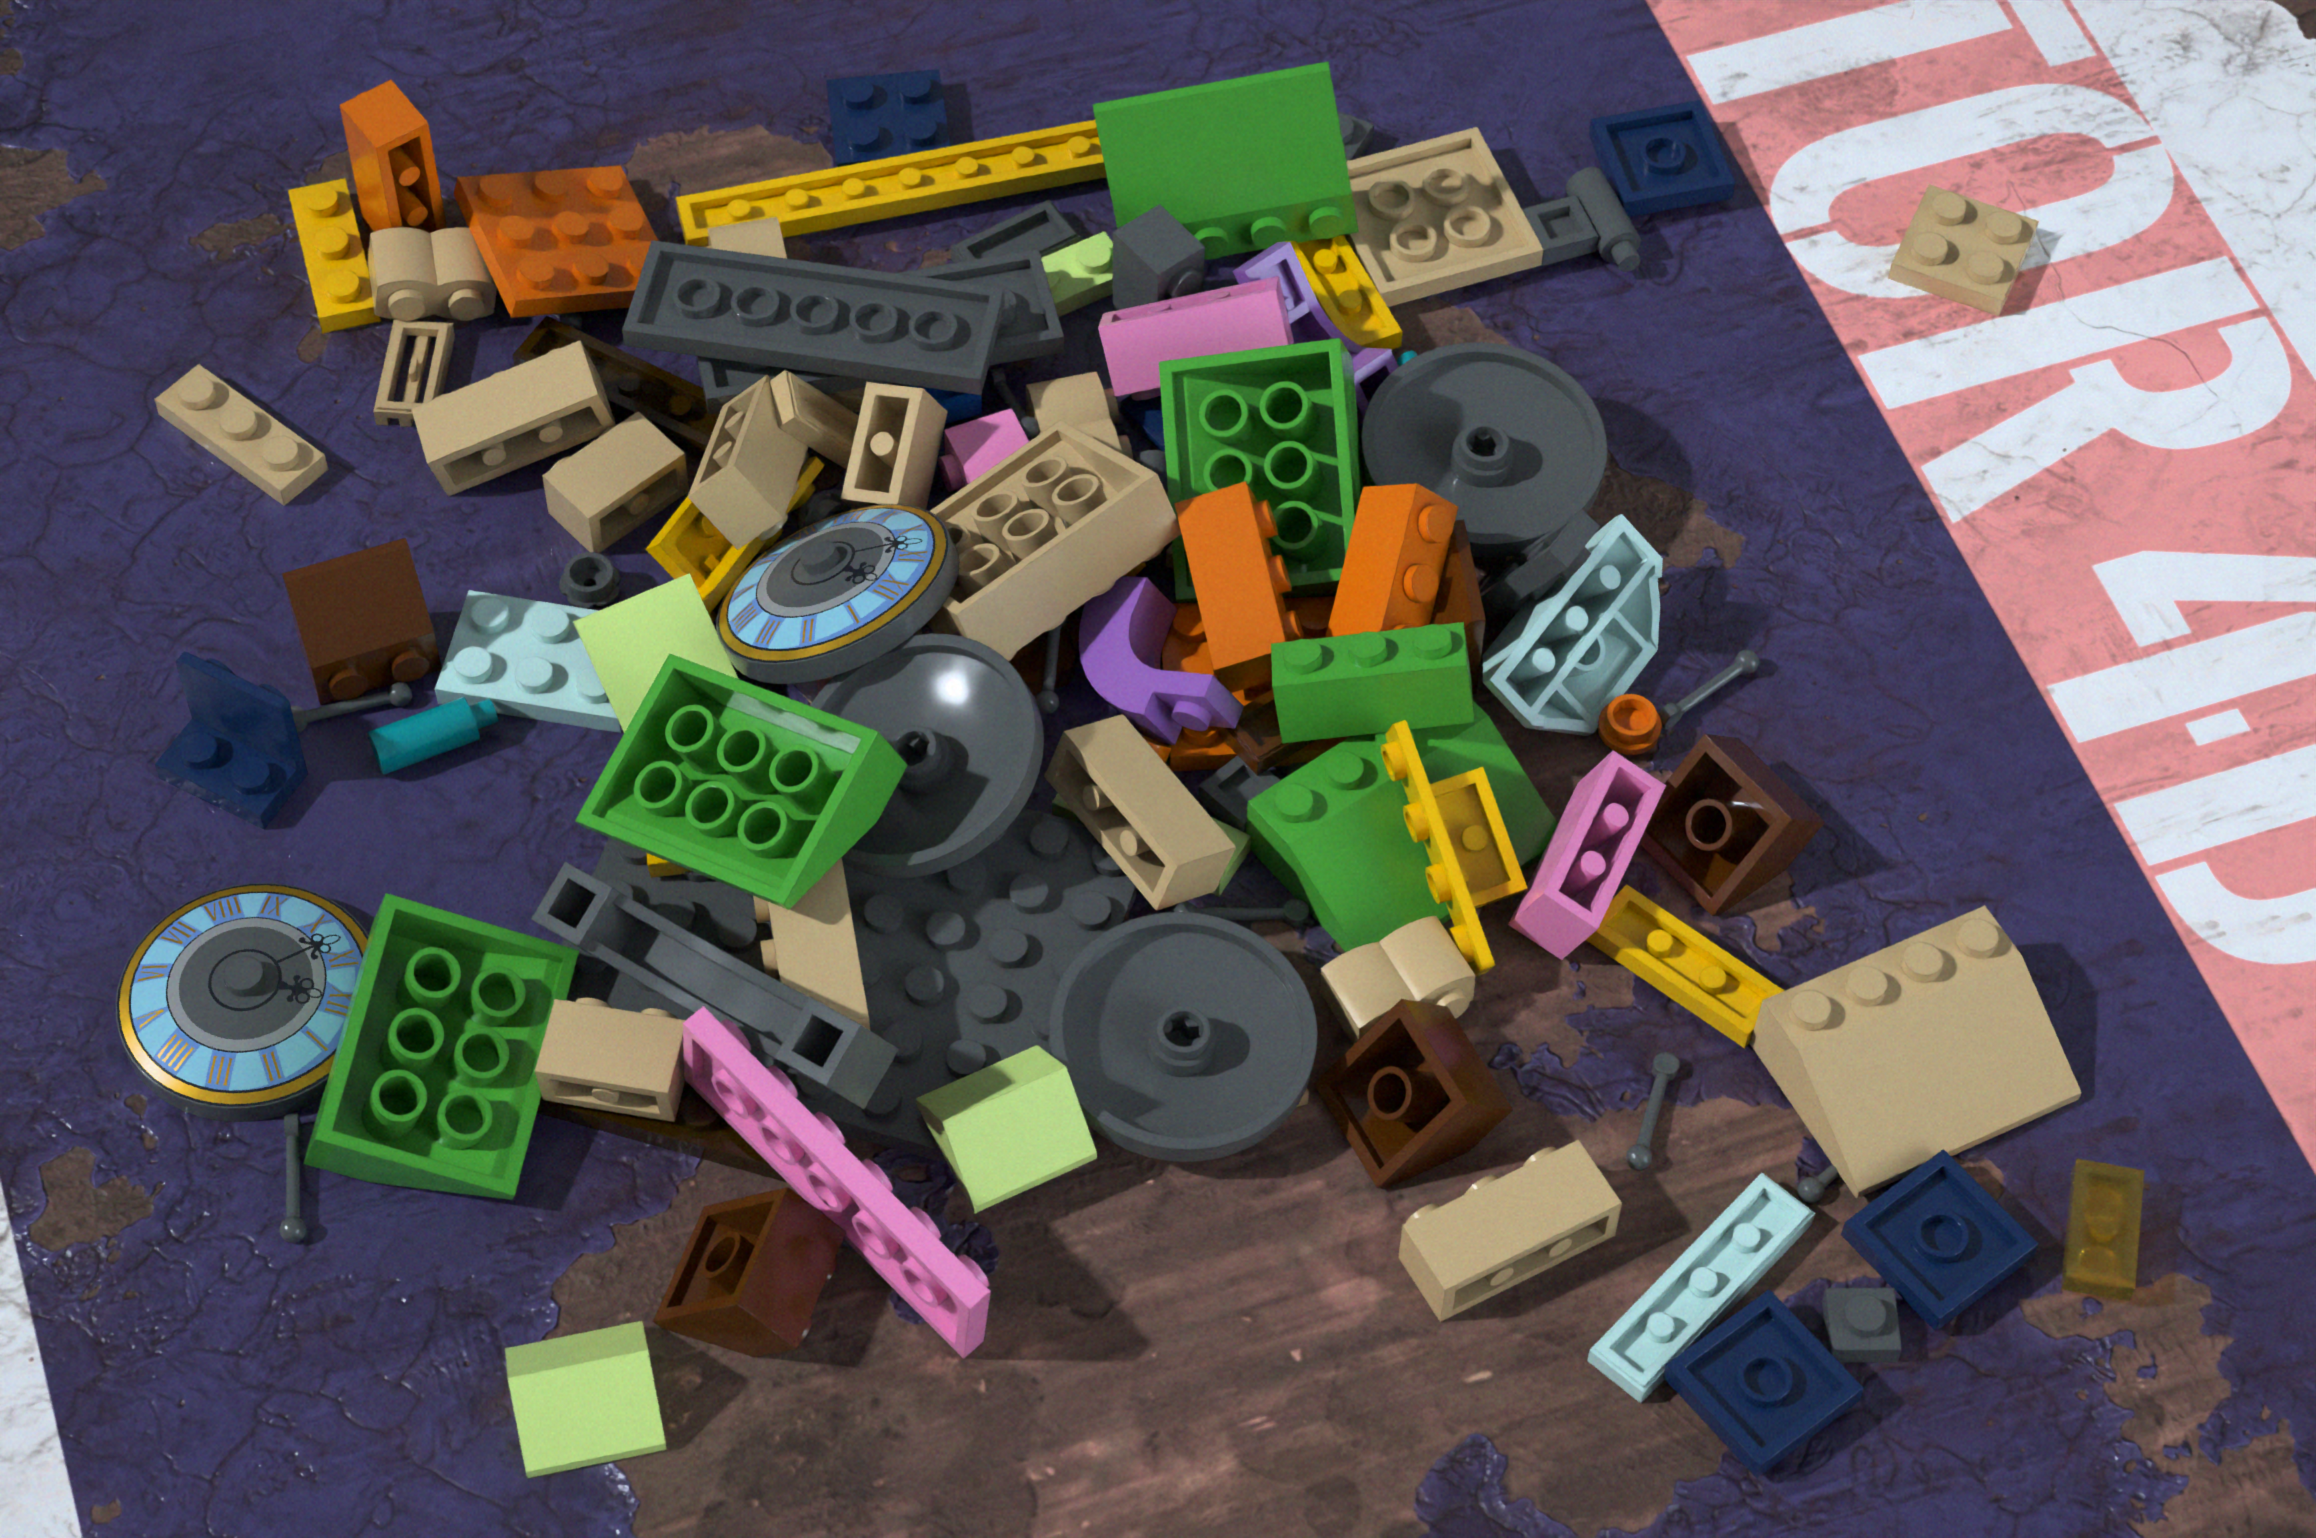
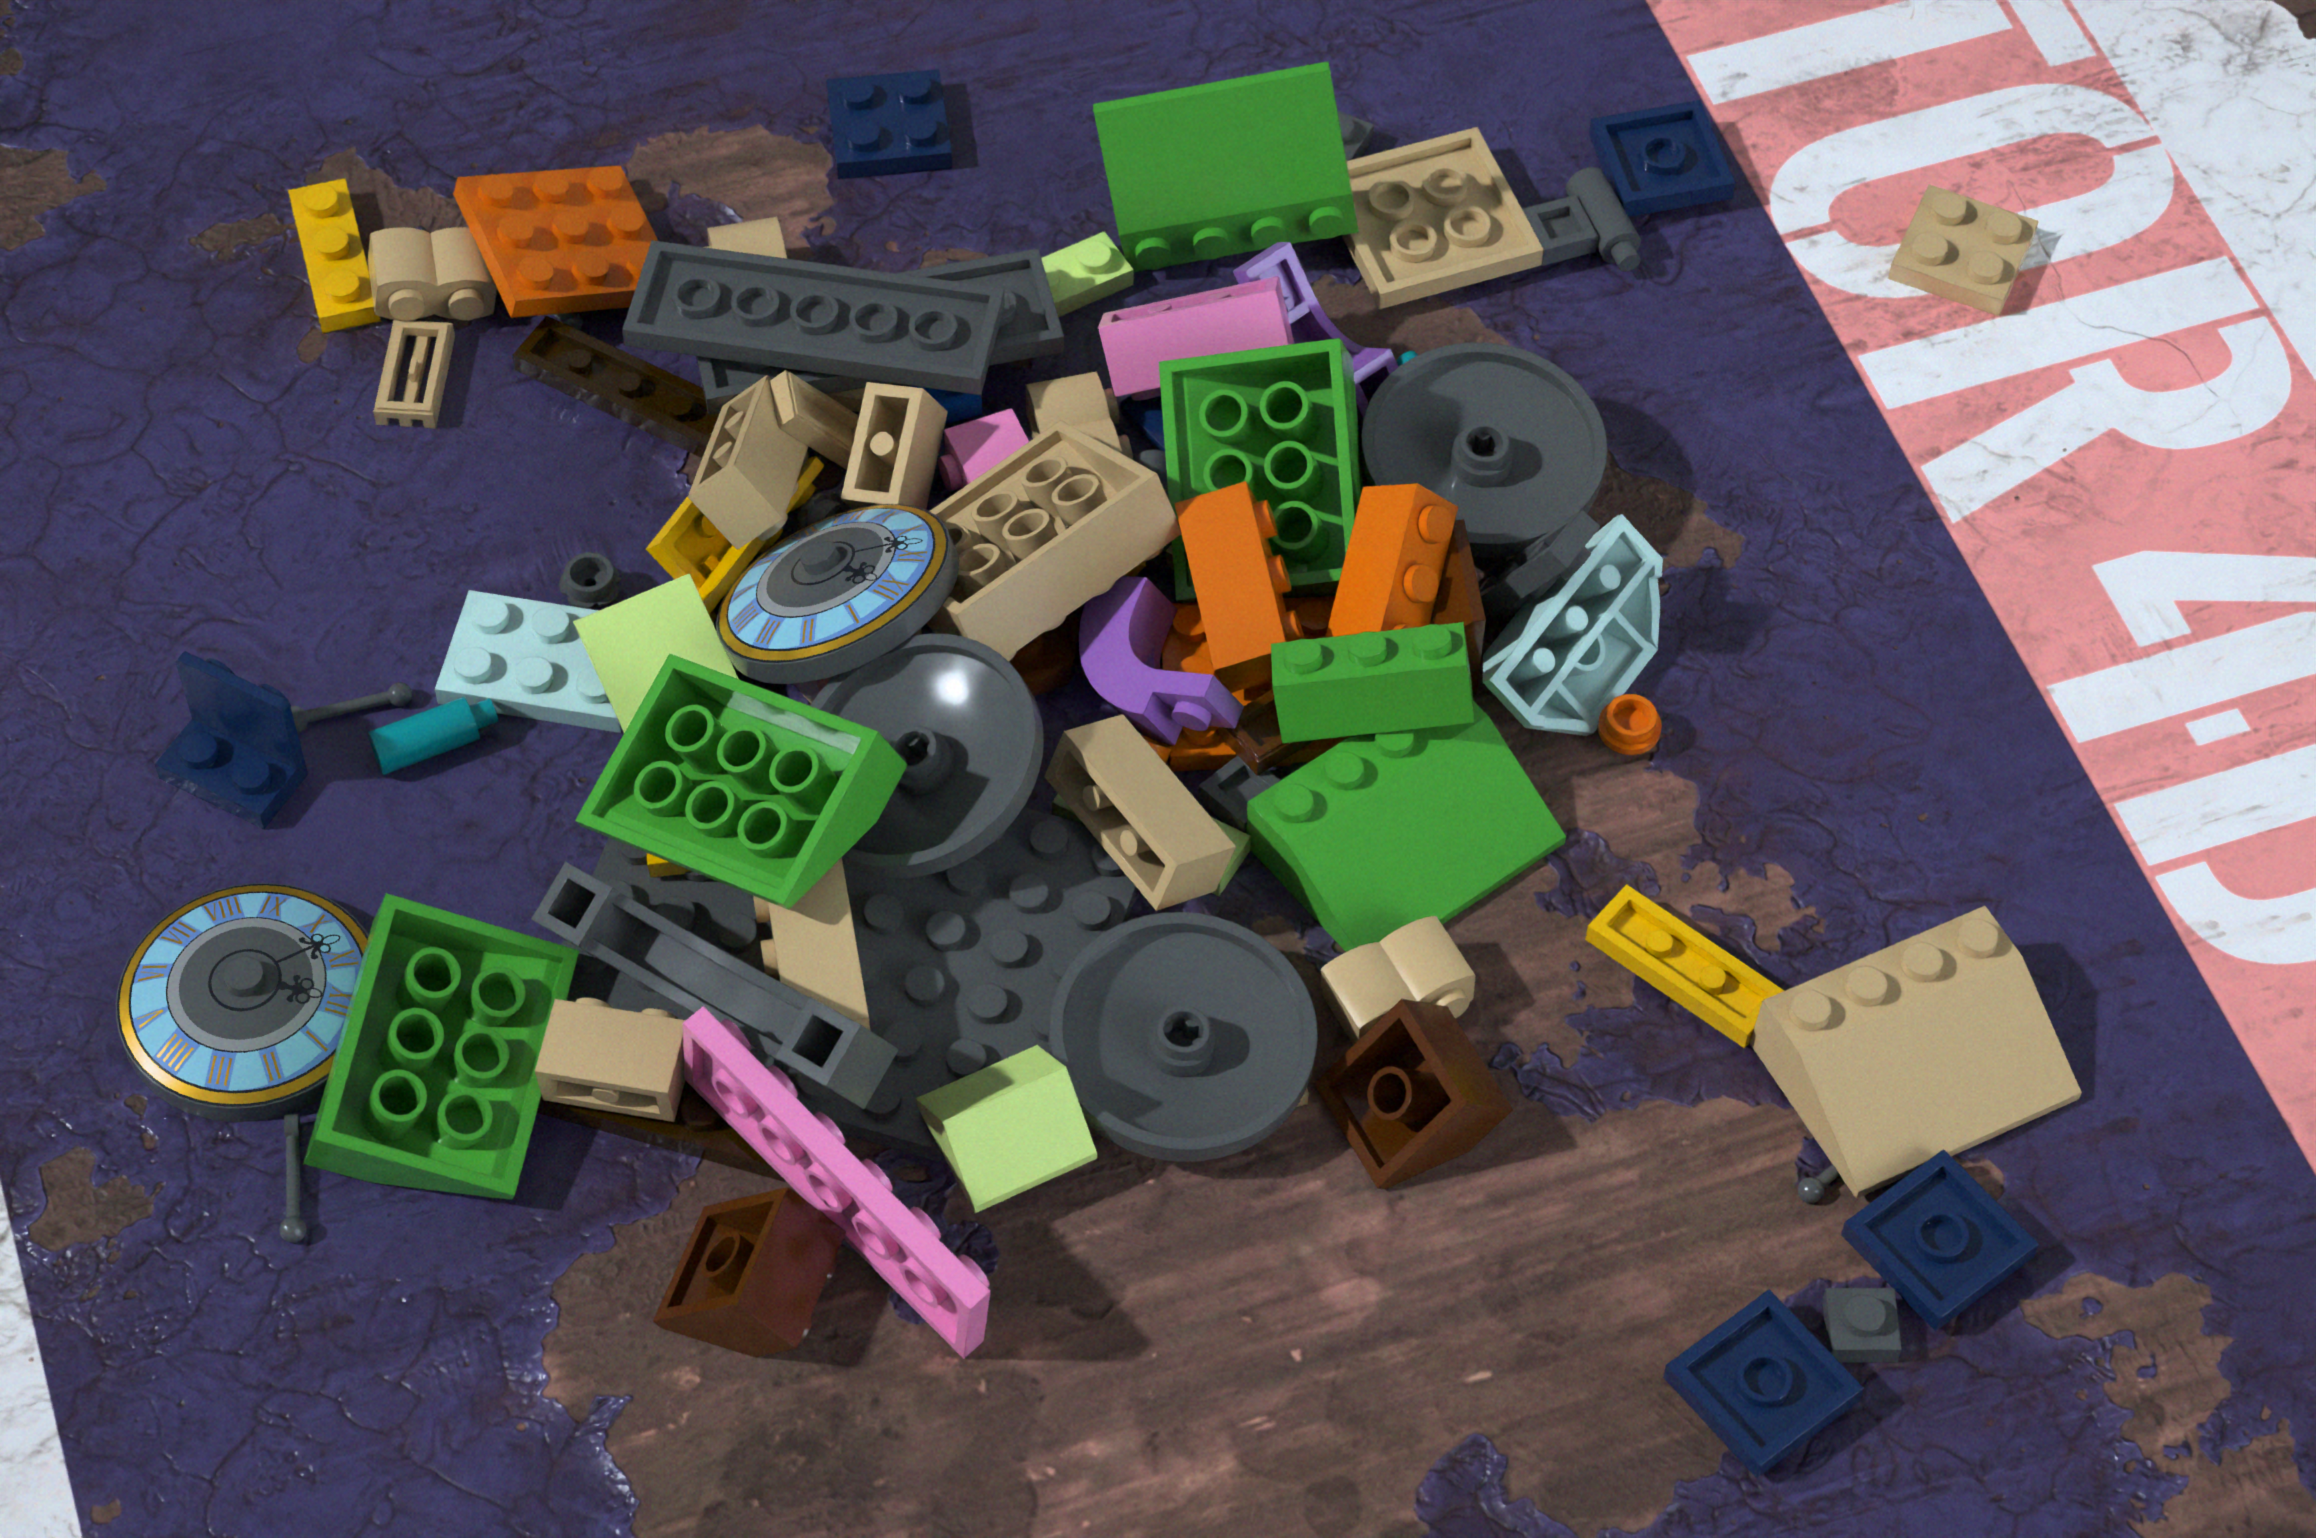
tan plate [154,364,328,506] -> none
reddish brown slope [282,538,442,706] -> none
orange brick [339,79,447,233] -> none
tan brick [411,341,616,497] -> none
yellowish green slope [505,1321,667,1478] -> none
tan brick [542,411,689,553] -> none
yellow plate [676,120,1107,247] -> none
dark grey tile [950,199,1081,263] -> none
dark grey hinge [988,368,1039,440] -> none
dark grey hinge [1035,615,1068,714] -> none
dark grey brick [1112,204,1205,311] -> none
dark grey hinge [1173,899,1309,927] -> none
yellow plate [1285,235,1402,350] -> none
yellow bracket [1381,720,1528,977] -> none
tan brick [1398,1139,1622,1322] -> none
bright pink brick [1508,750,1666,960] -> none
light aqua tile [1587,1173,1815,1403] -> none
dark grey hinge [1626,1052,1680,1171] -> none
reddish brown slope [1639,734,1825,917] -> none
dark grey hinge [1658,650,1759,730] -> none
clear yellow plate [2061,1159,2144,1302] -> none

